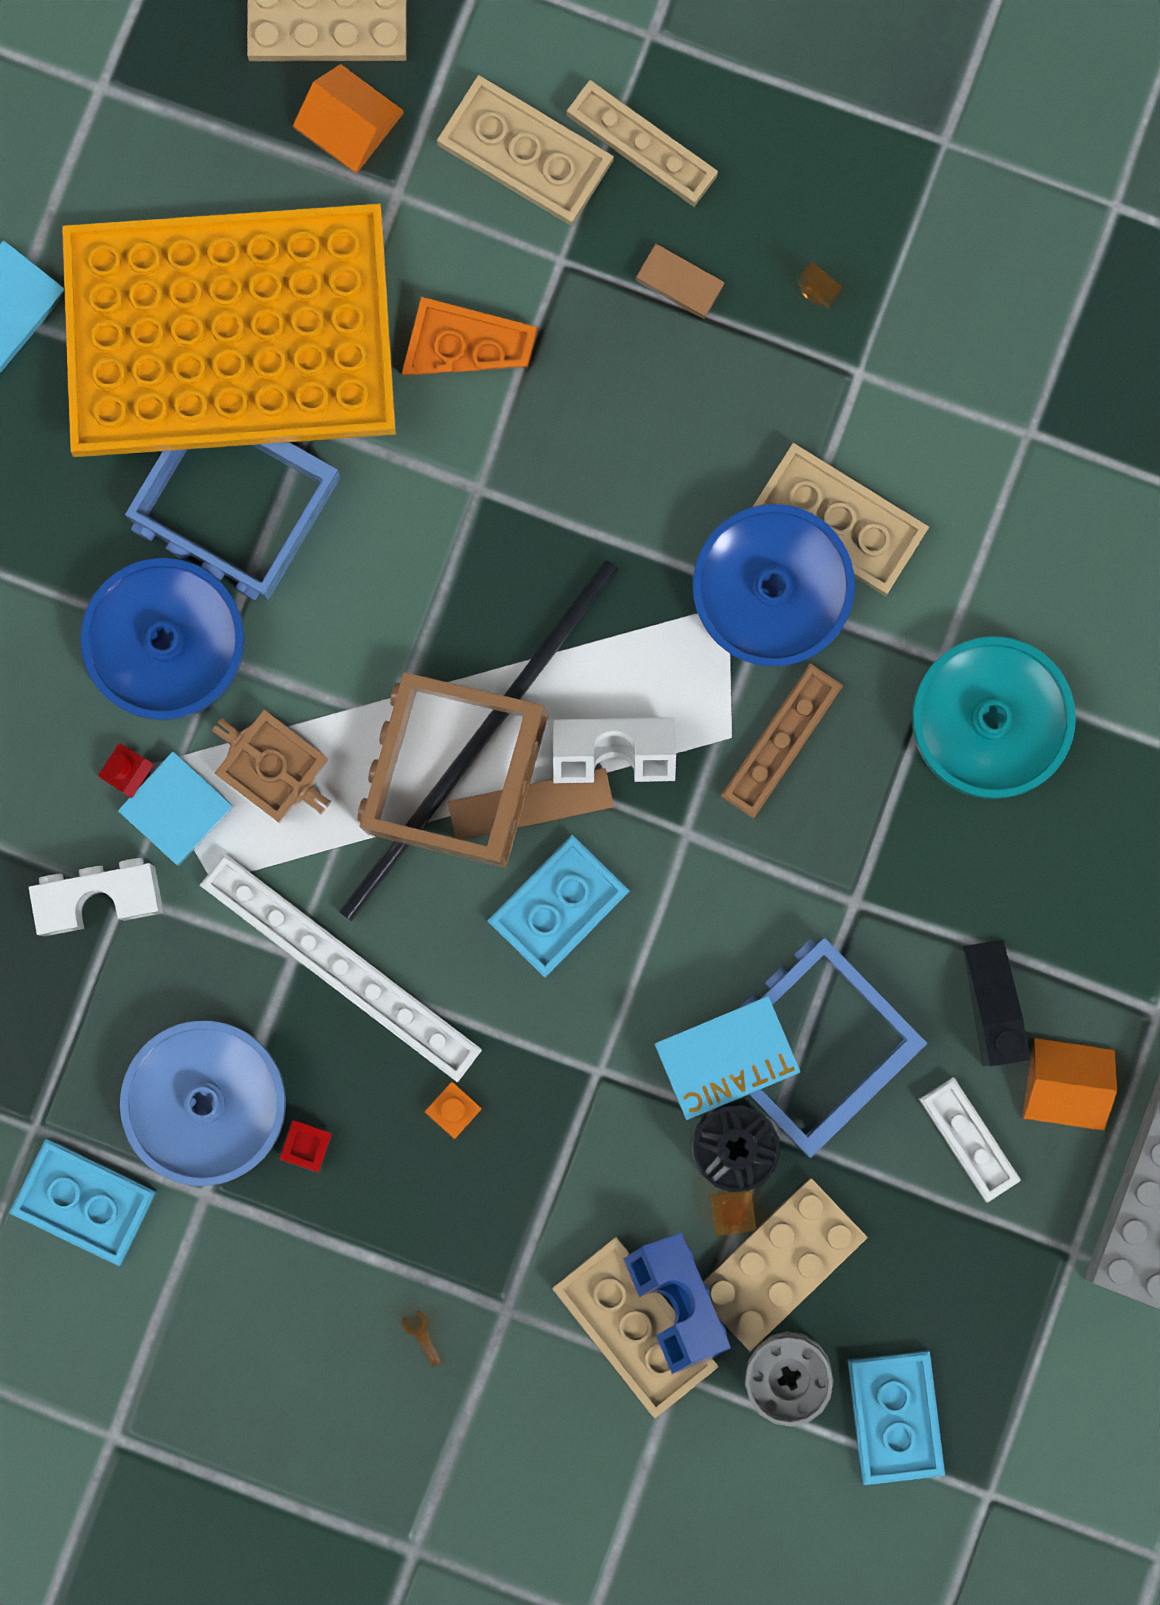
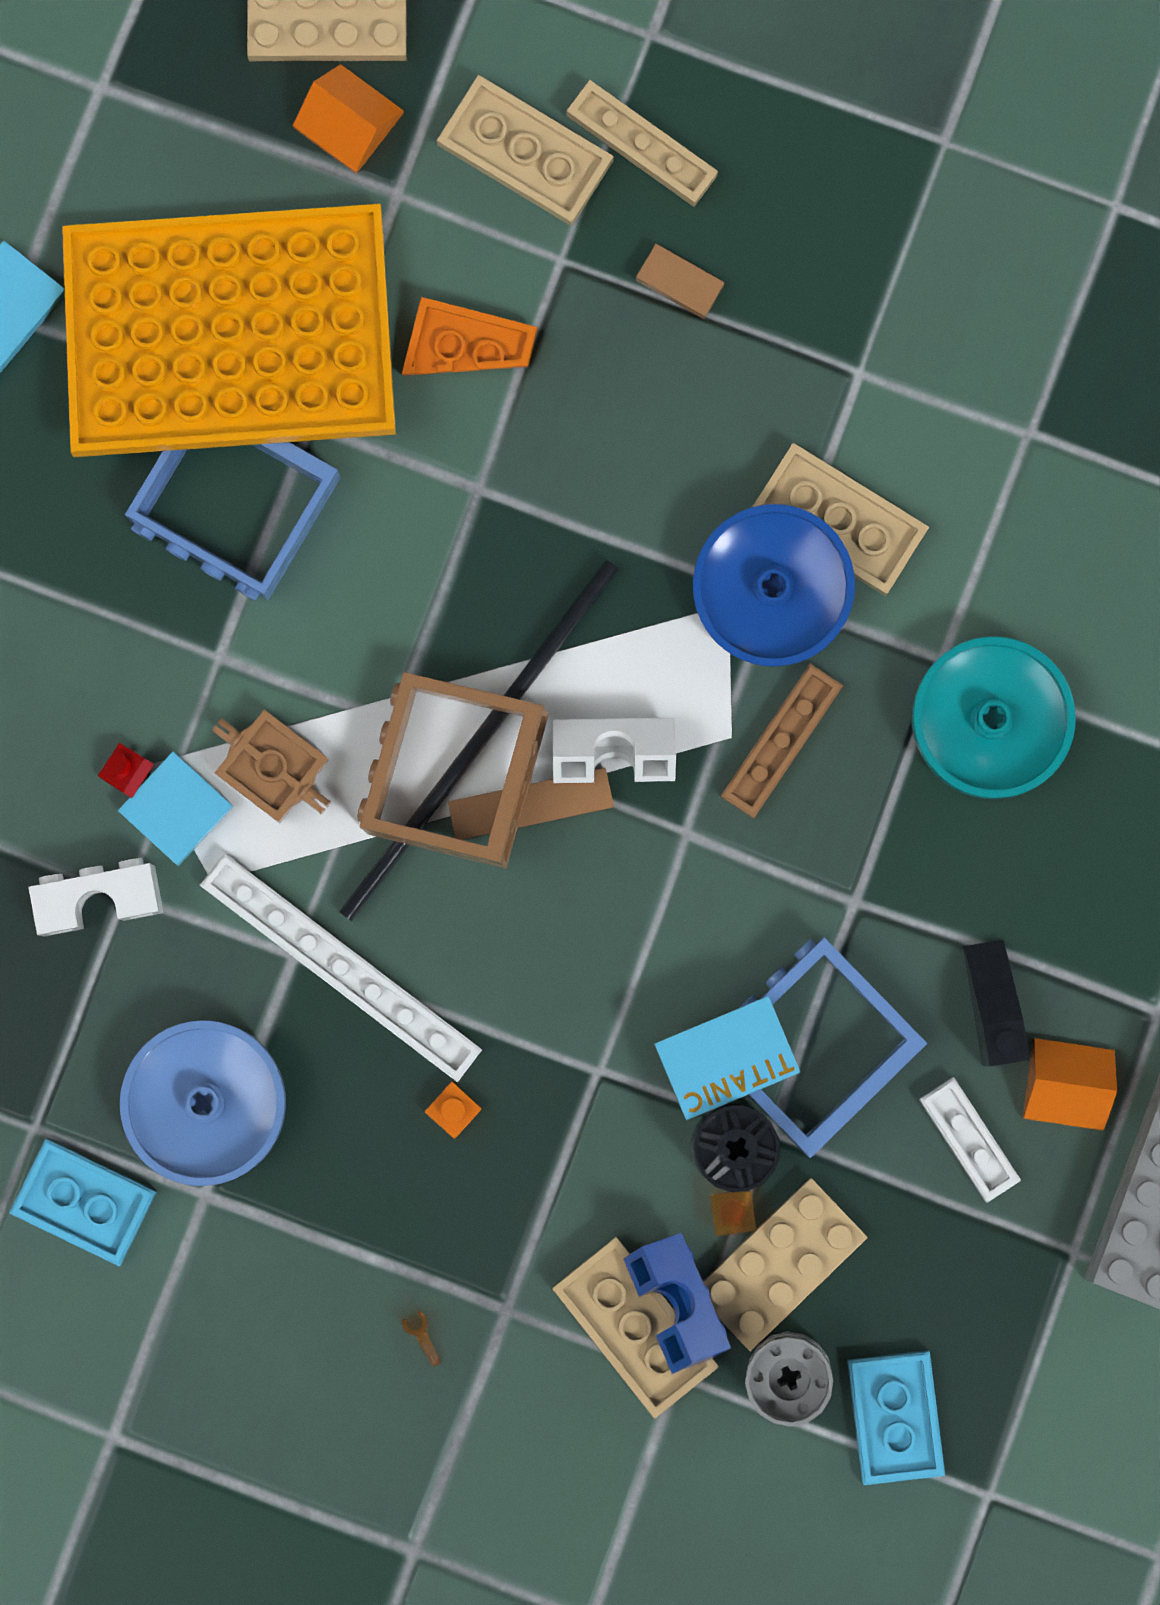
blue dish [81,558,245,721] -> none
red plate [280,1120,333,1172] -> none
medium azure tile [487,835,630,978] -> none
clear orange plate [798,262,842,309] -> none

